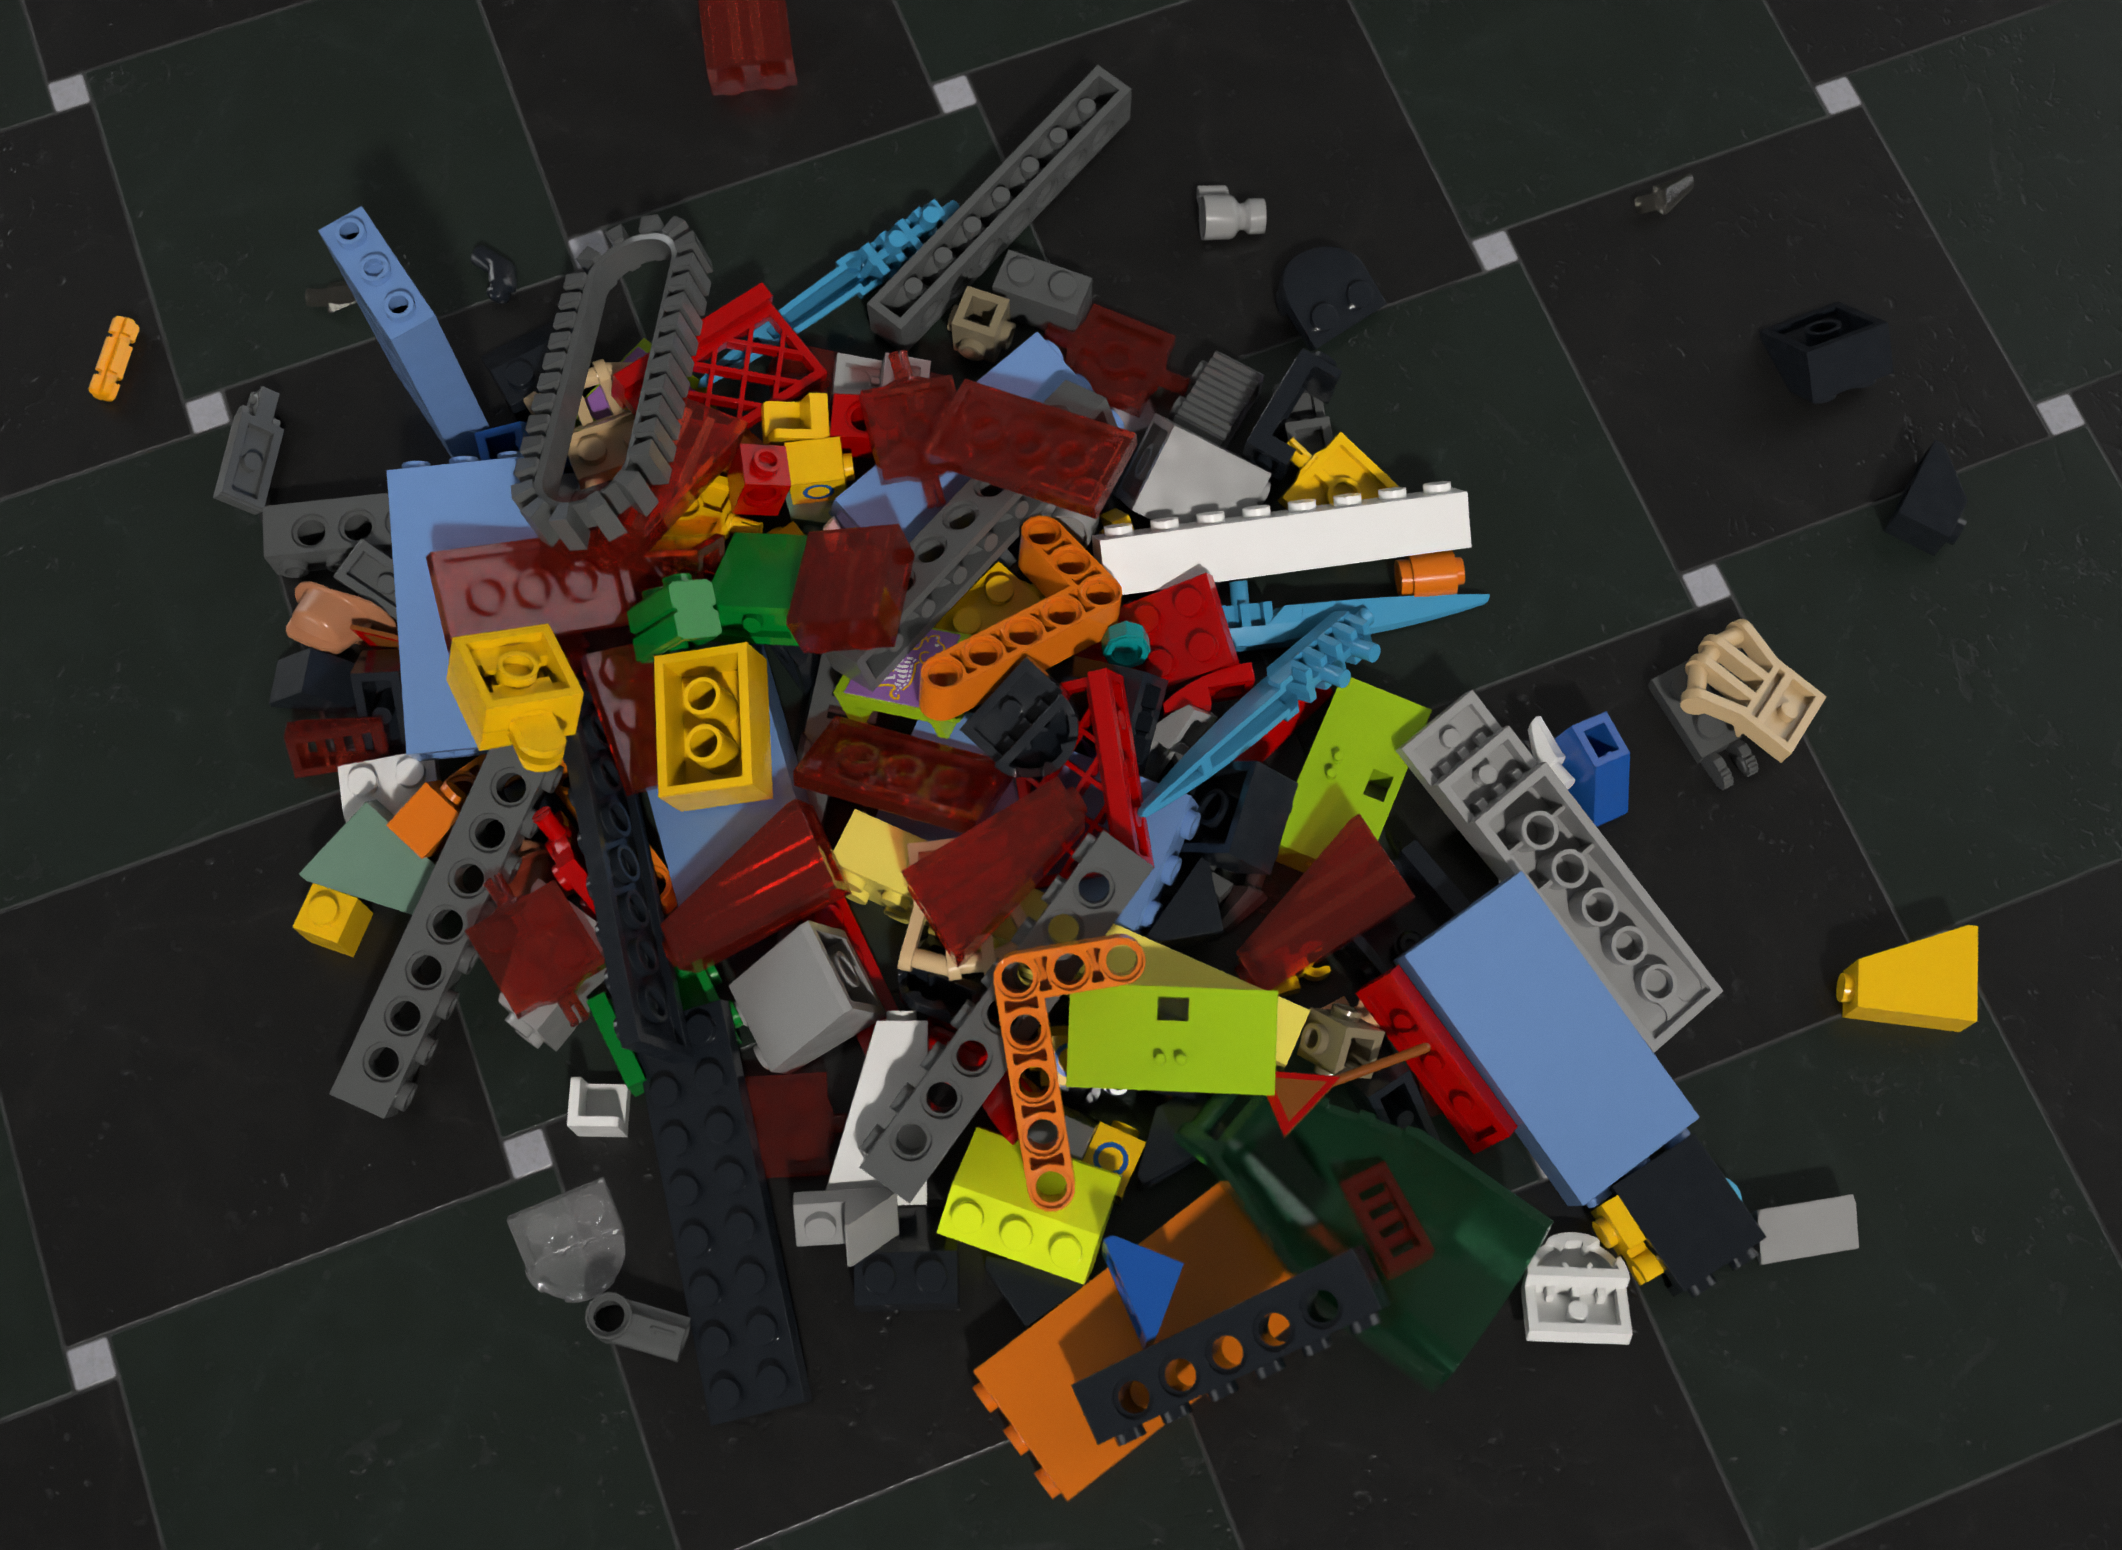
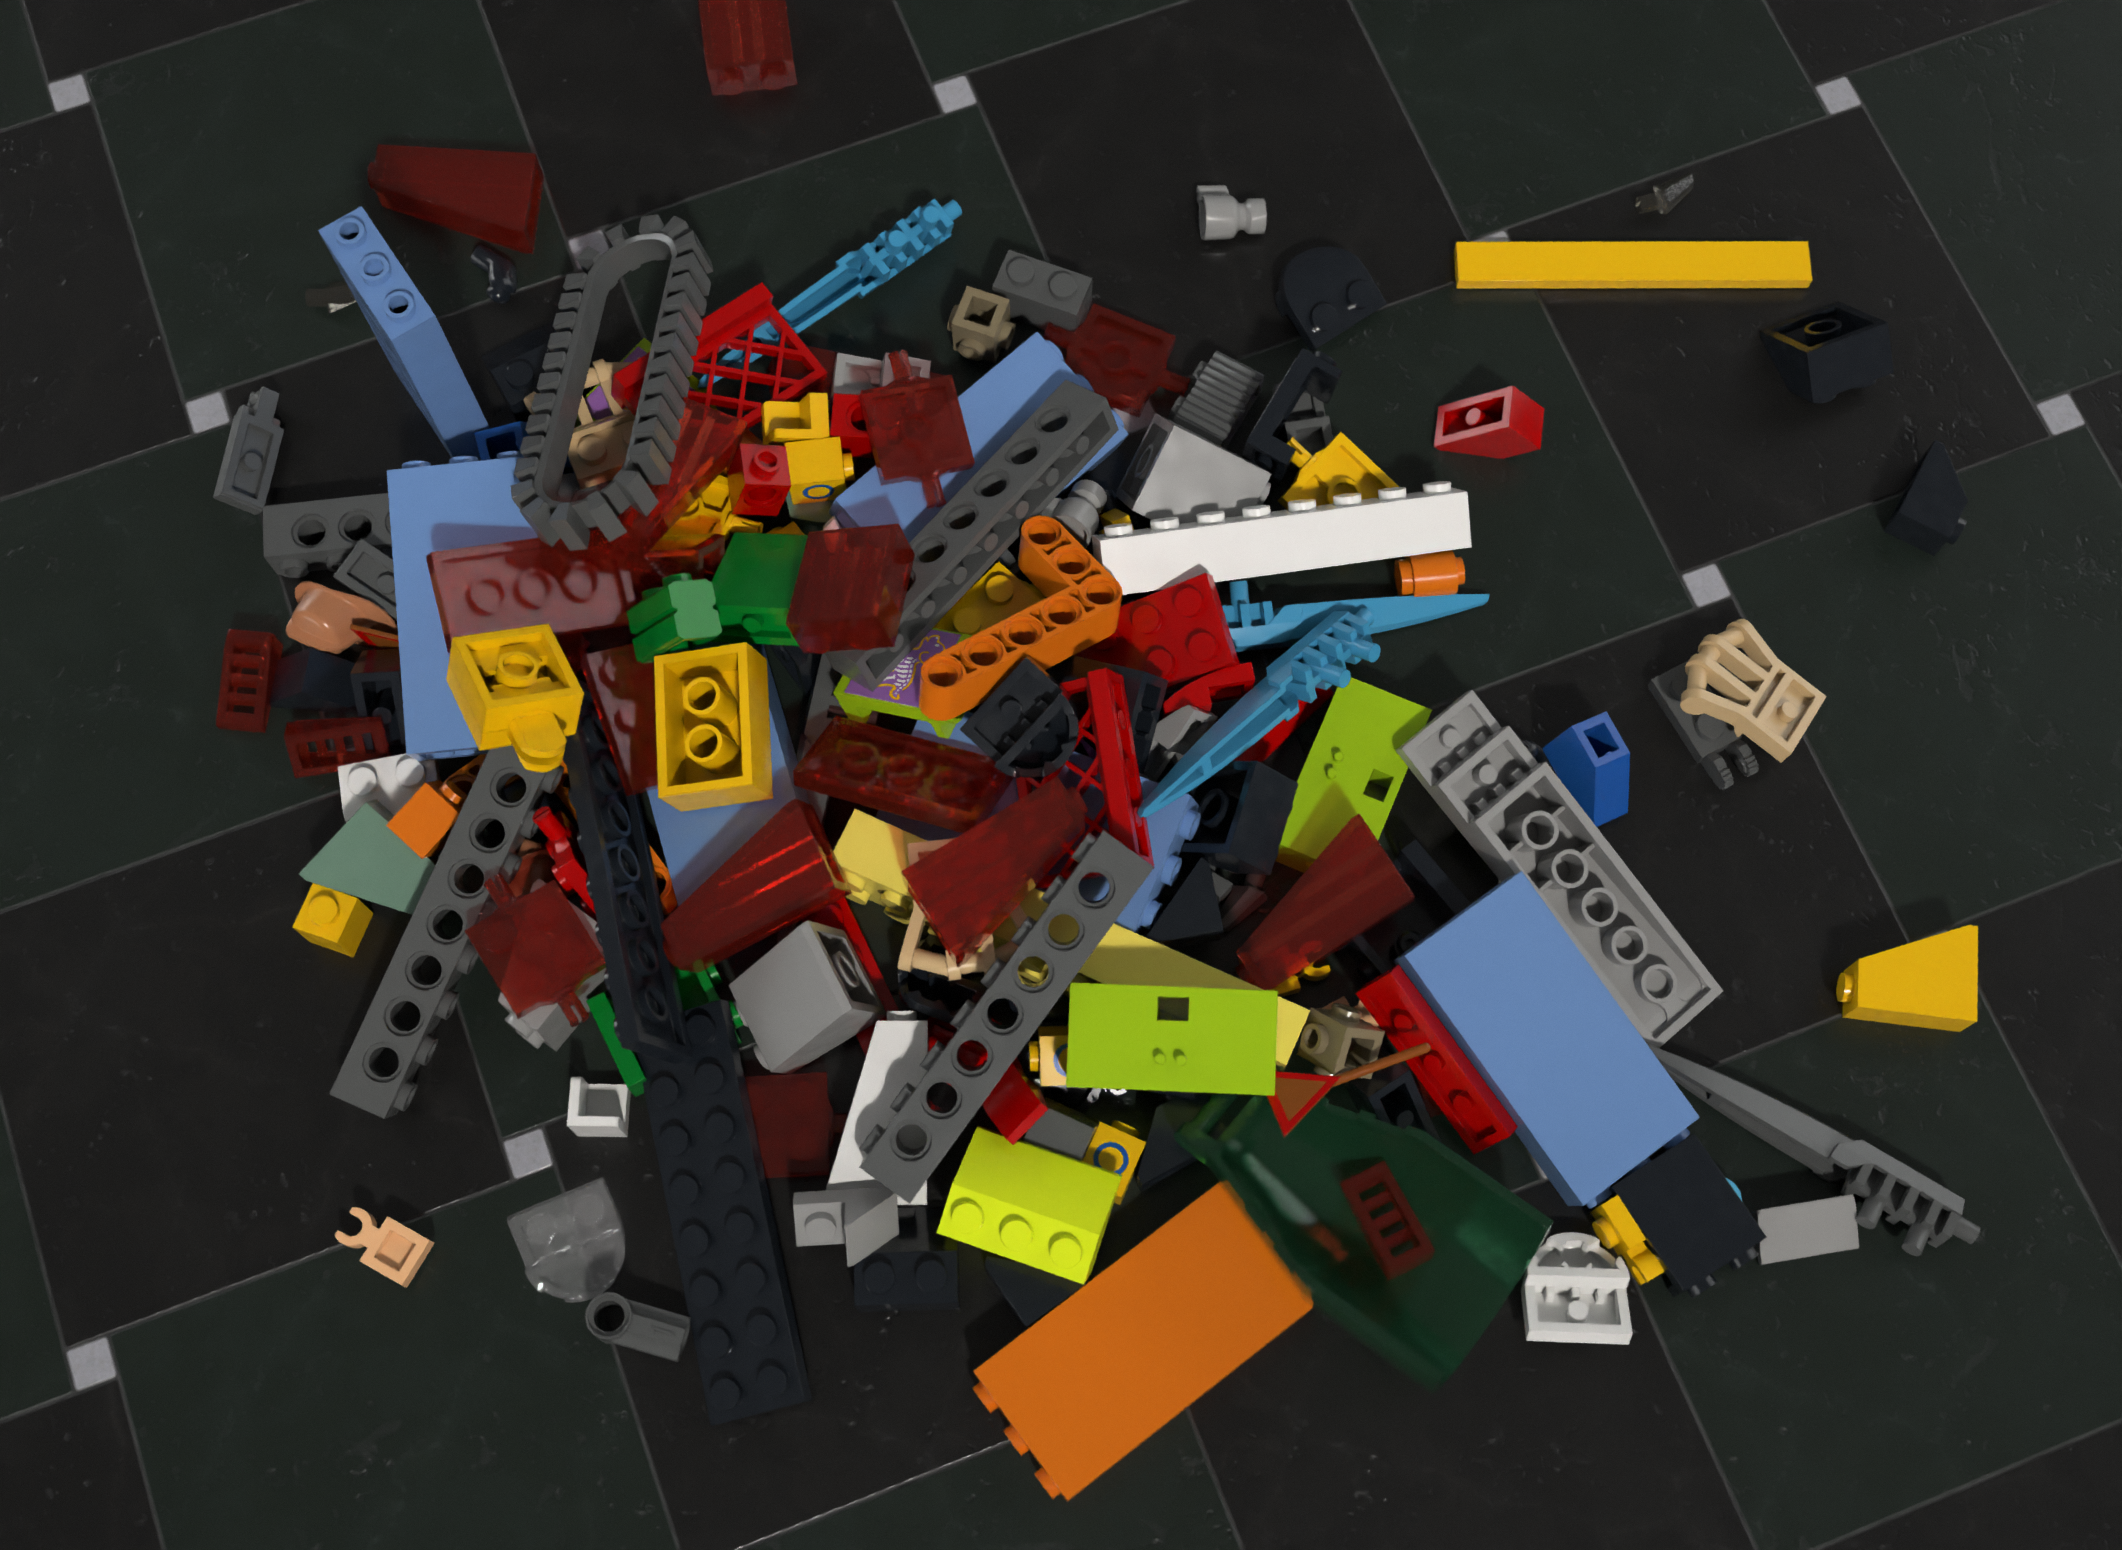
light orange axle [88,316,139,402] -> none
dark grey brick [867,65,1132,355] -> none
clear red plate [922,379,1137,519] -> none
orange beam [994,934,1146,1212] -> none
black brick [1071,1245,1391,1447] -> none
teal tile [1101,621,1151,668] -> none
blue slope [1102,1235,1184,1349] -> none
white bar [1528,716,1575,789] -> none
none -> clear red slope [216,629,283,733]
none -> light nougat plate [335,1207,434,1288]
none -> clear red slope [368,144,544,254]
none -> red slope [1434,385,1544,459]
none -> yellow tile [1454,241,1812,289]
none -> dark grey piece [1647,1044,1981,1256]

